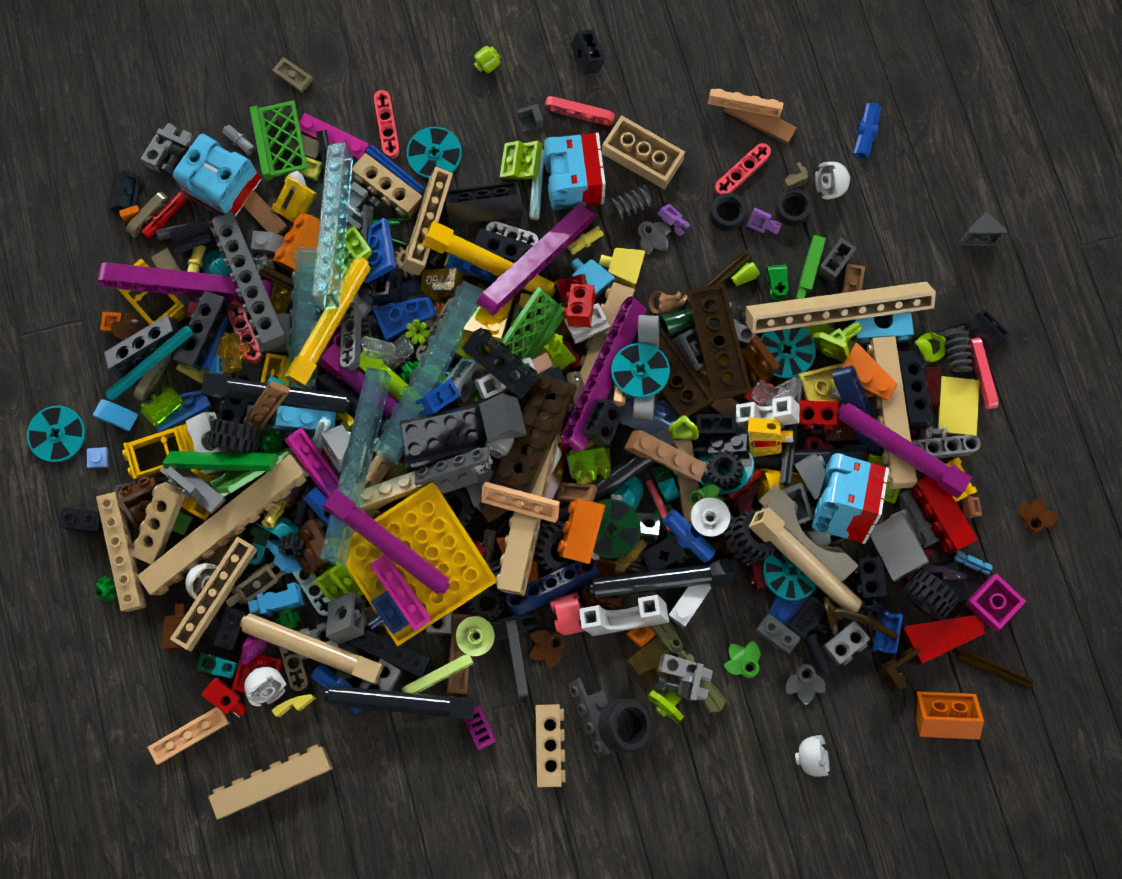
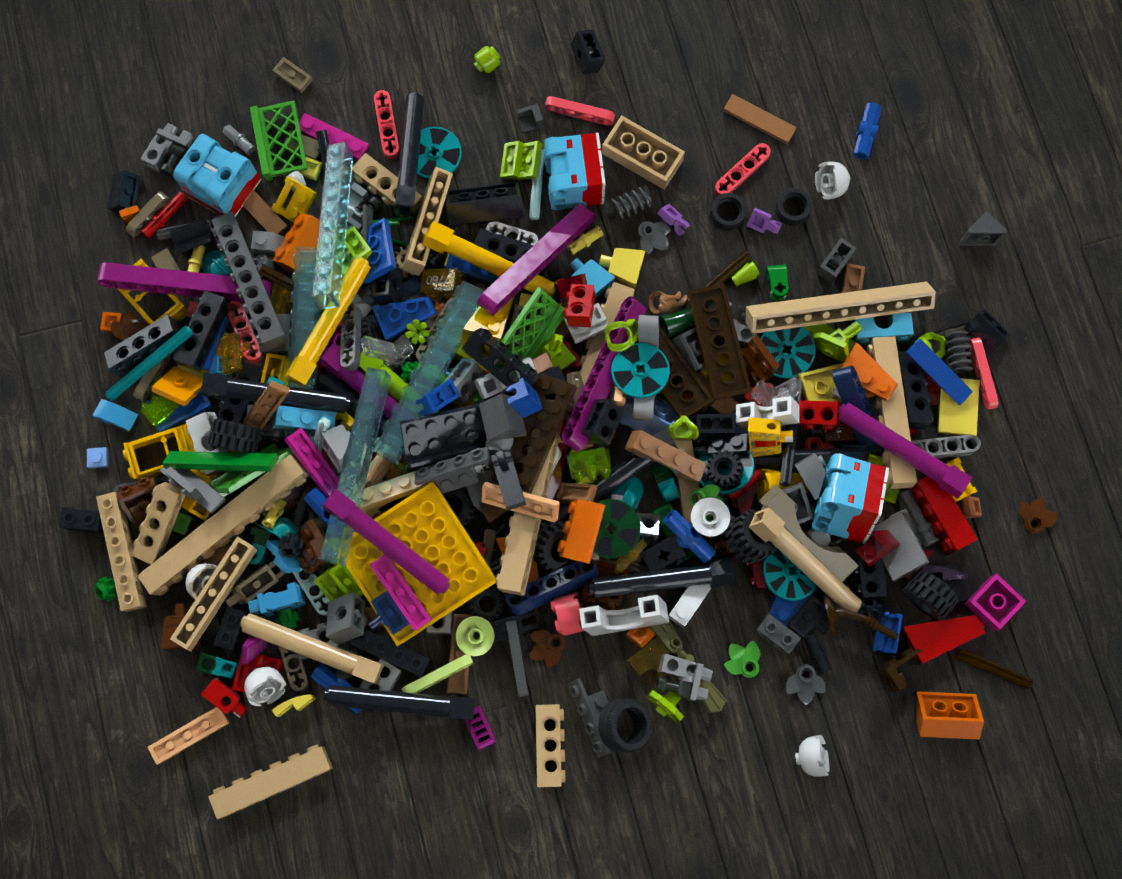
teal piece [27,406,86,462] -> none
green gear [258,430,283,453] -> none
blue axle [366,145,425,195] -> none
coral bar [646,480,672,533] -> none
light nougat plate [708,89,783,118] -> none
dark tan bracket [782,162,808,191] -> none
bright green hinge [795,235,826,299] -> none
light grey brick [822,620,870,665] -> none
light grey piece [926,426,947,439] -> none
medium azure axle [954,551,992,575] -> none
none -> light orange plate [152,366,203,406]
none -> black brick [395,92,424,216]
none -> black hinge [491,450,526,511]
none -> blue hinge [506,378,543,418]
none -> lime piece [605,319,638,352]
none -> dark red slope [856,530,900,567]
none -> blue tile [905,339,973,405]

